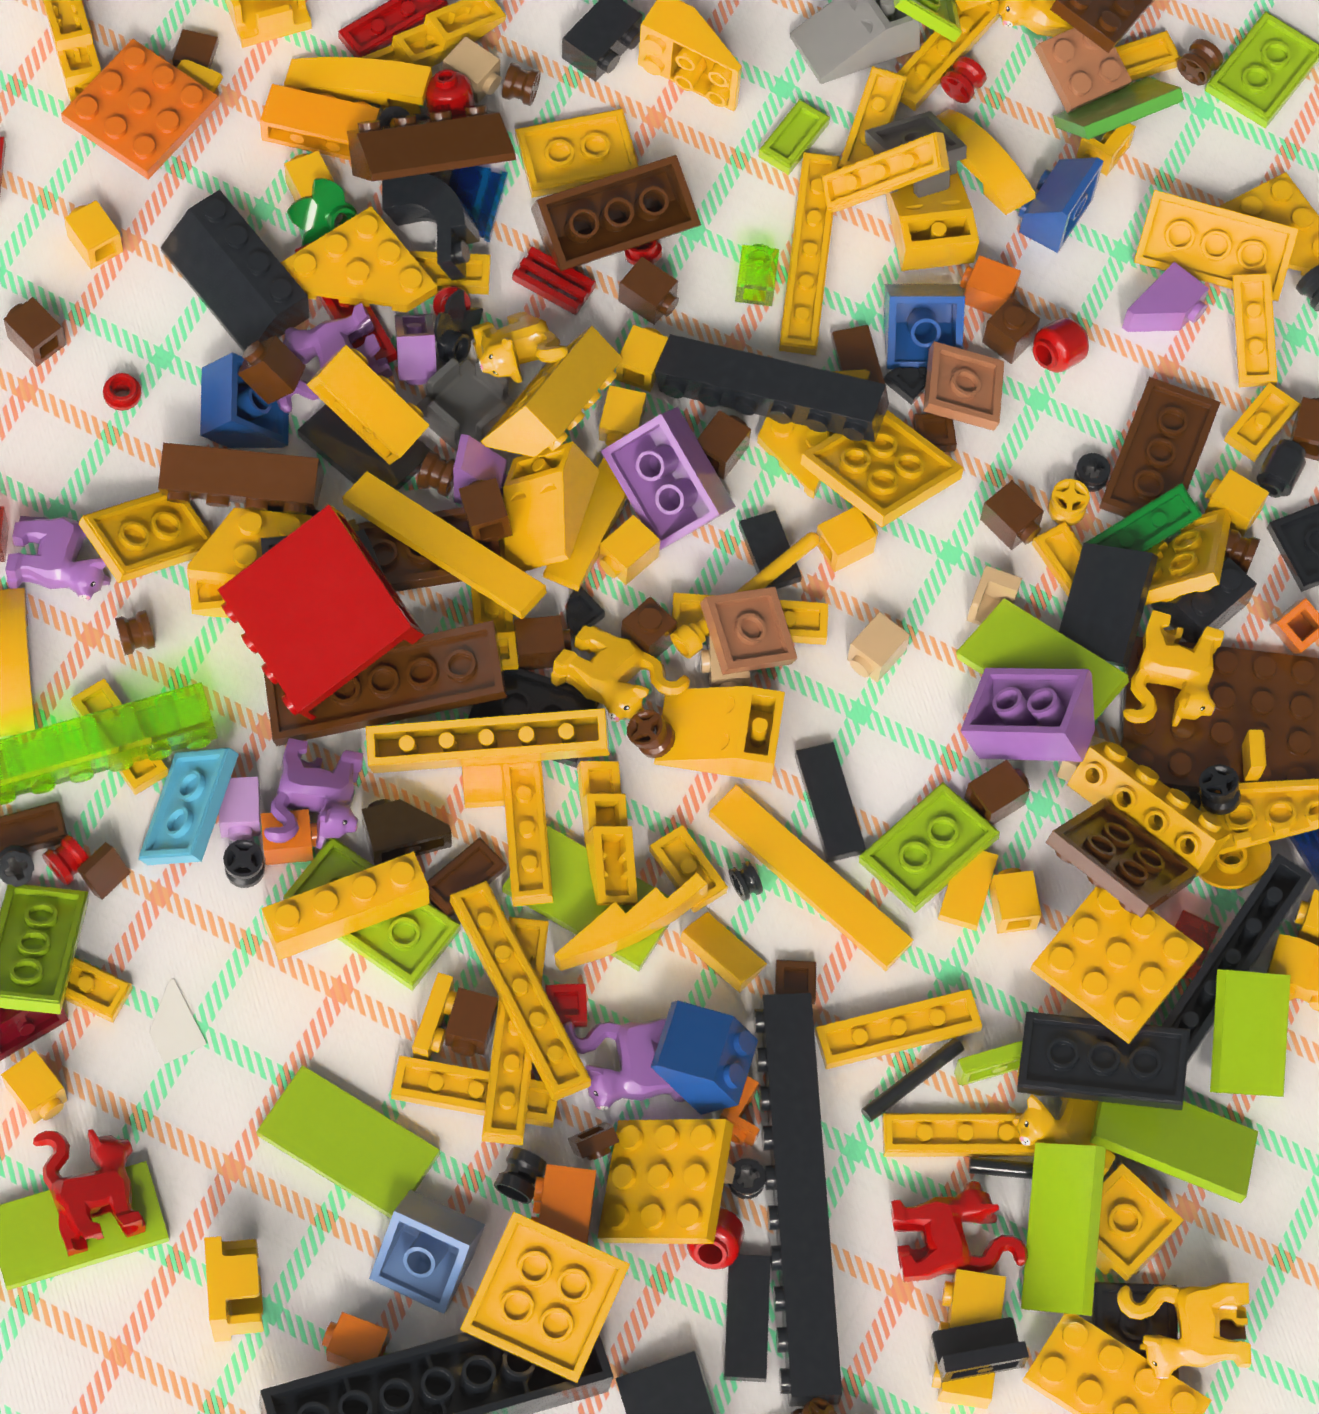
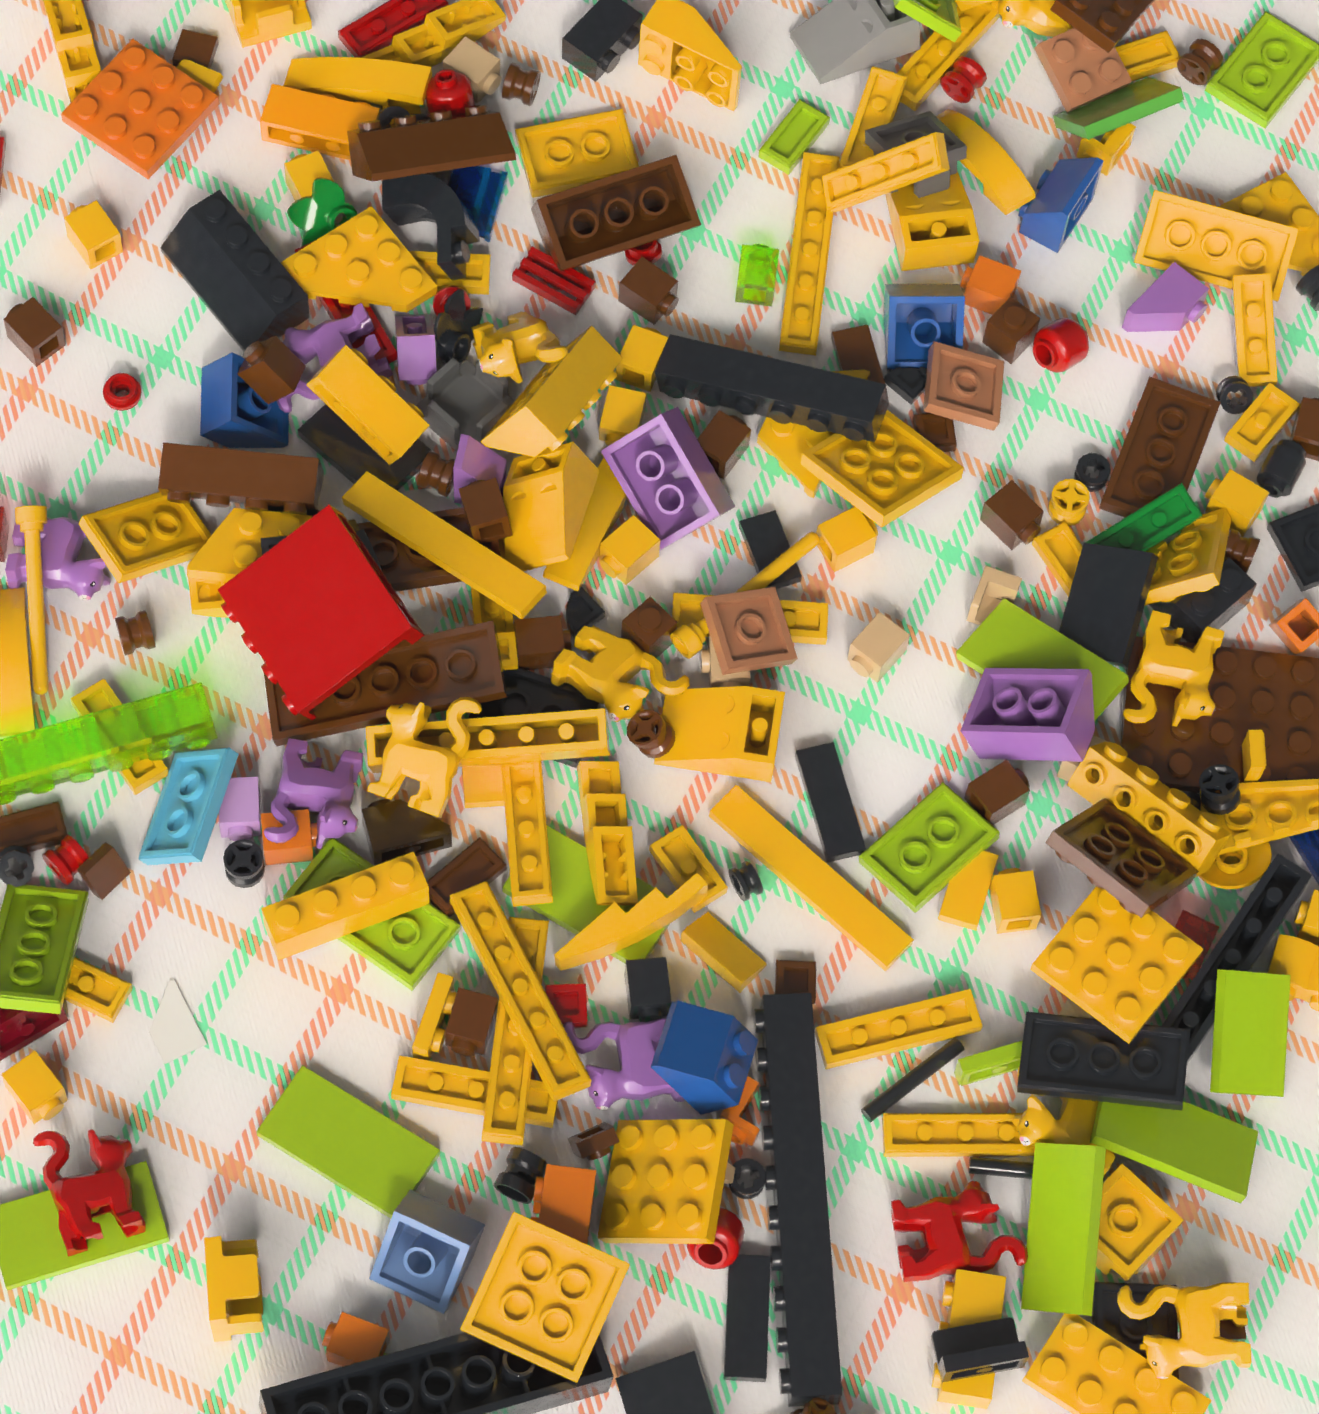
none -> yellow piece [15,505,49,695]
none -> yellow animal [367,697,482,818]
none -> black brick [624,957,672,1022]
none -> black bush [1216,376,1253,414]

